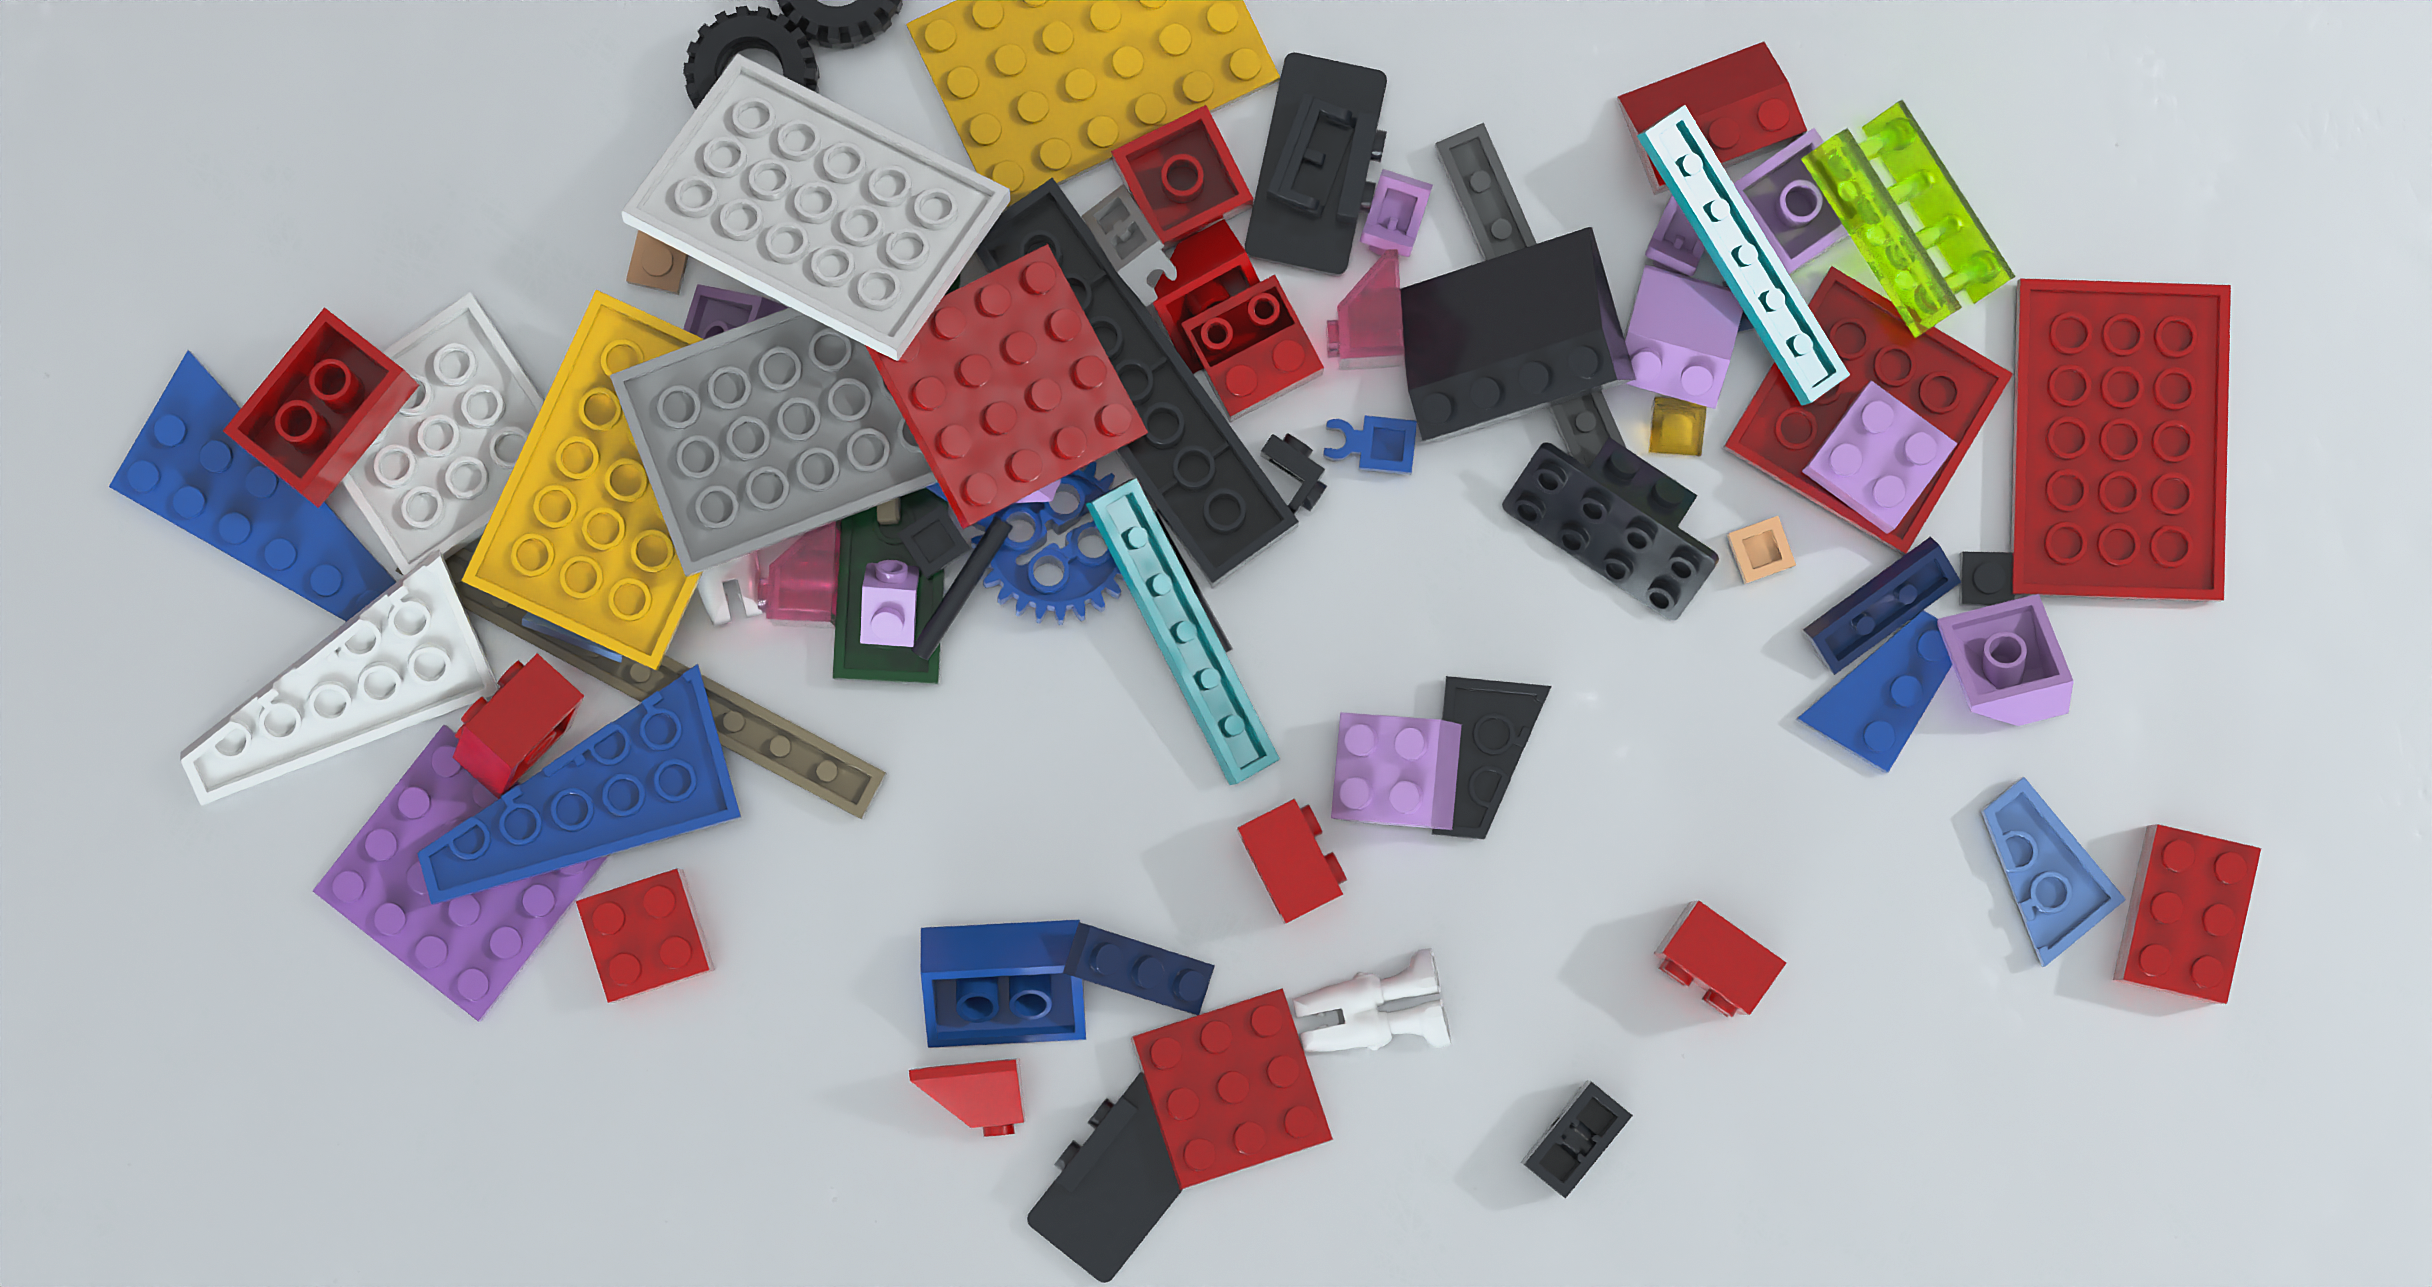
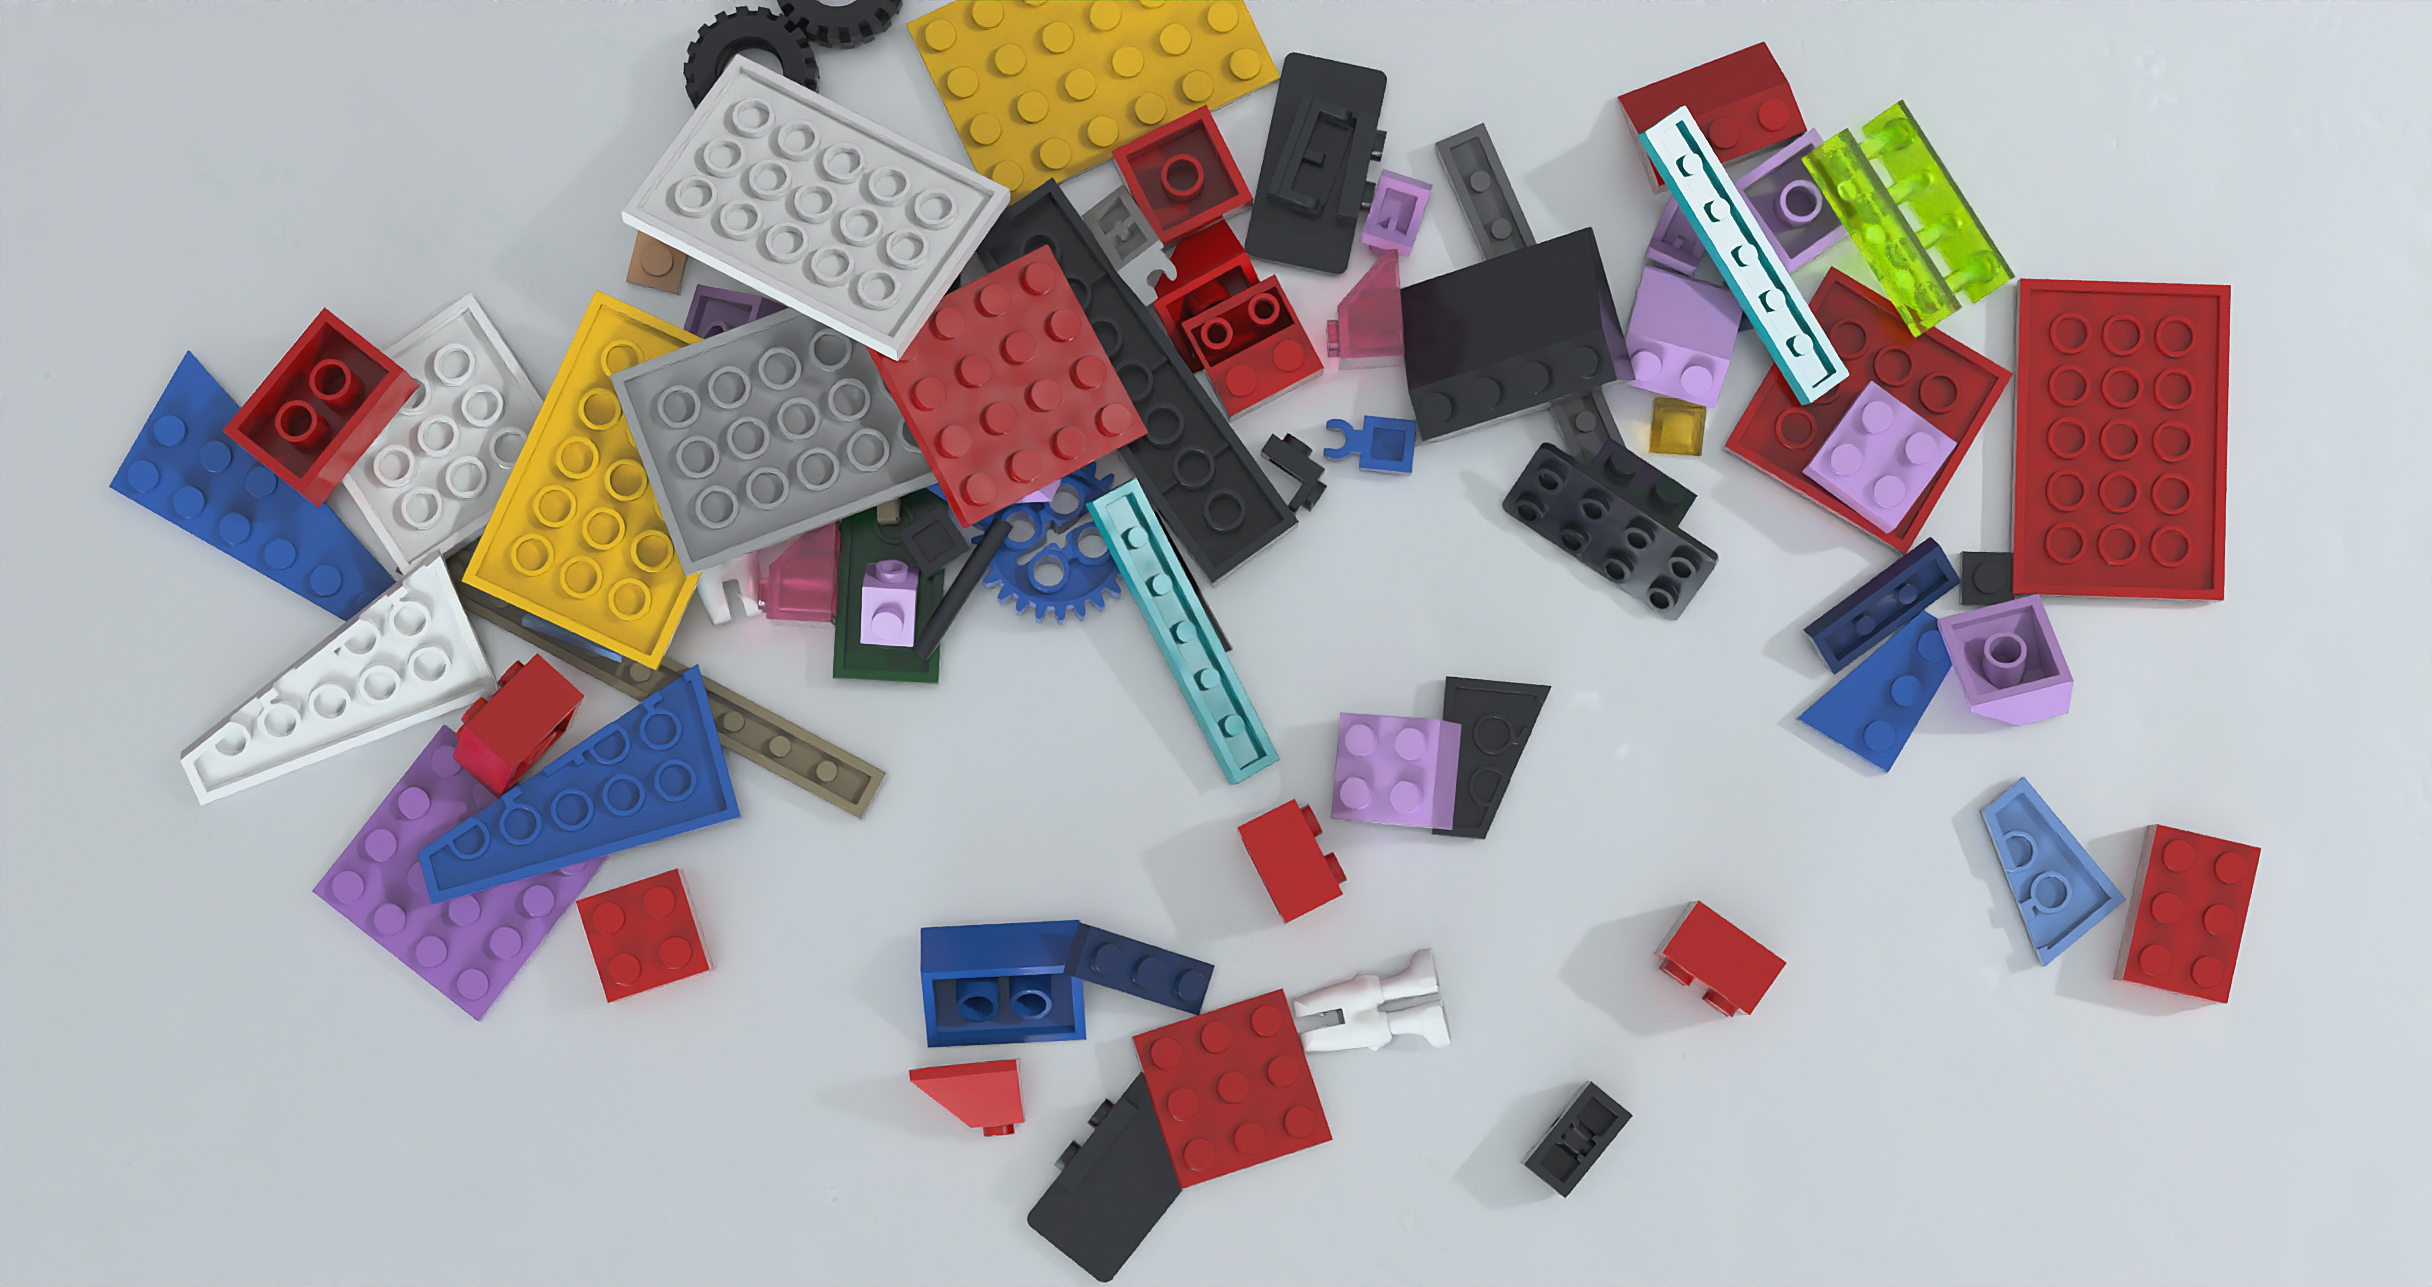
light nougat plate [1727,516,1796,584] -> none

